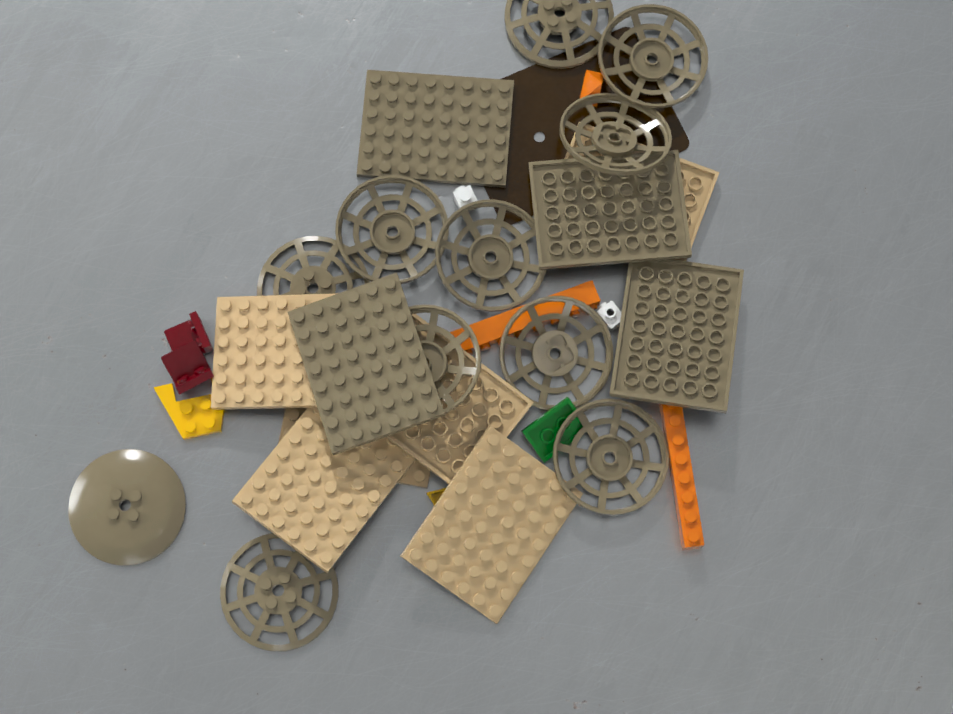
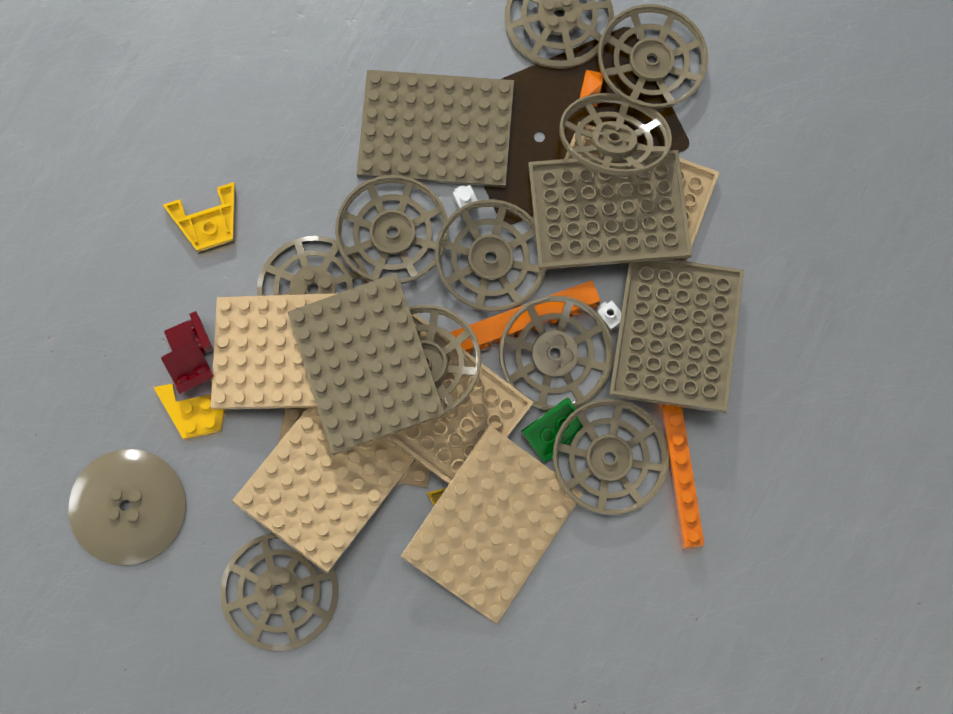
none -> yellow wing [163,182,235,252]

